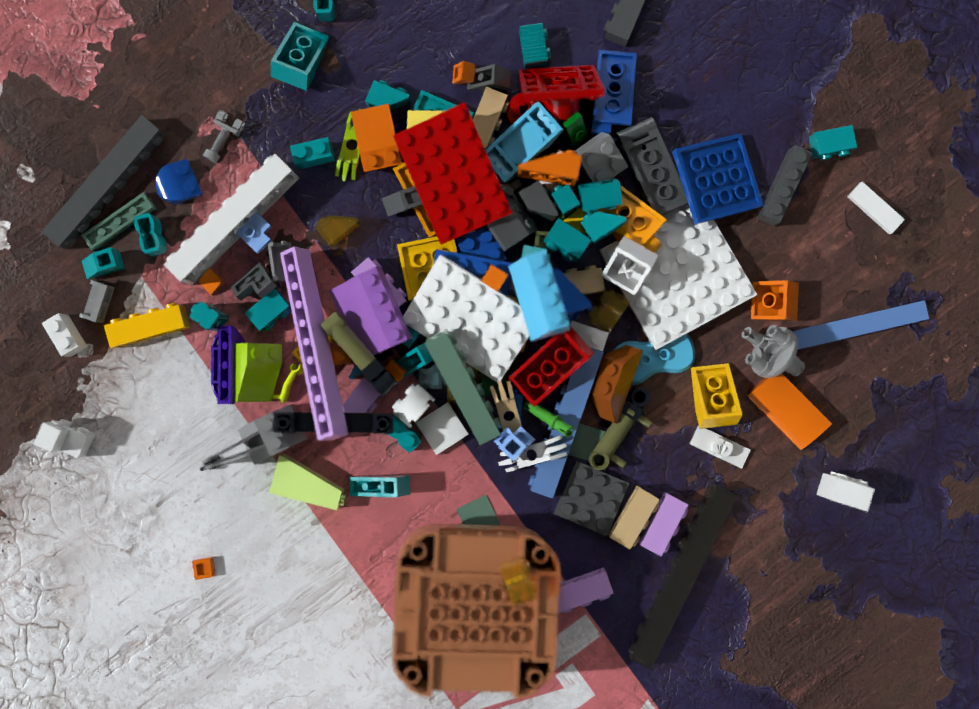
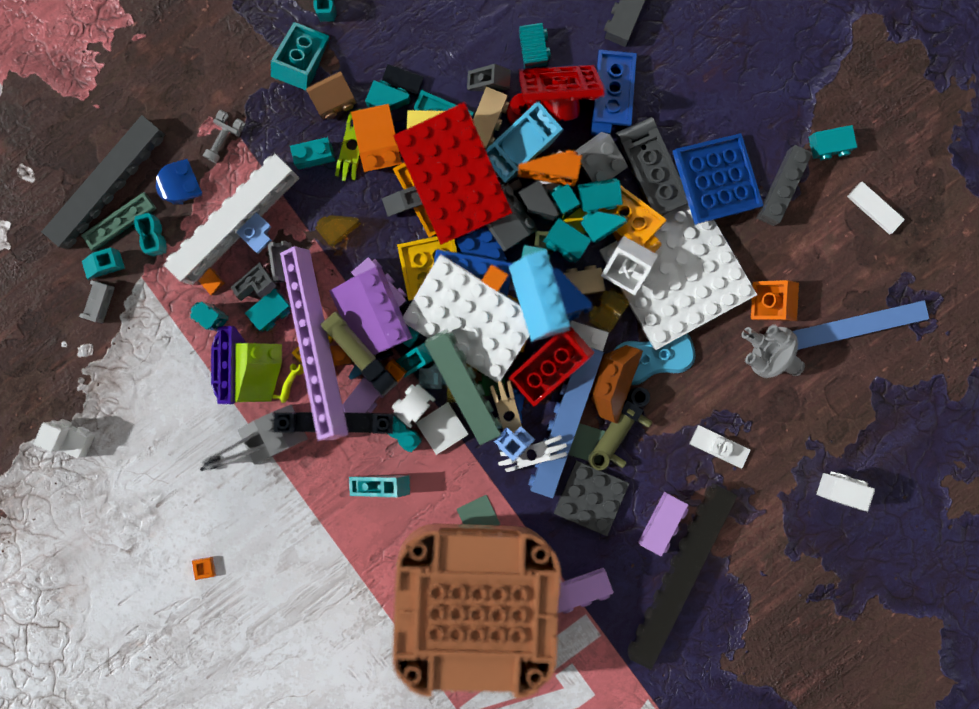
white brick [42,313,87,357] -> none
yellow brick [104,303,190,348] -> none
yellowish green slope [269,454,346,510] -> none
orange slope [452,61,475,85] -> none
clear yellow brick [498,556,538,607] -> none
bright green pin [524,400,574,438] -> none
green plate [563,112,588,149] -> none
tan brick [608,486,660,549] -> none
yellow slope [691,363,743,429] -> none
orange slope [746,373,832,450] -> none
none -> medium nougat slope [306,71,356,120]
none -> black tile [382,64,424,96]

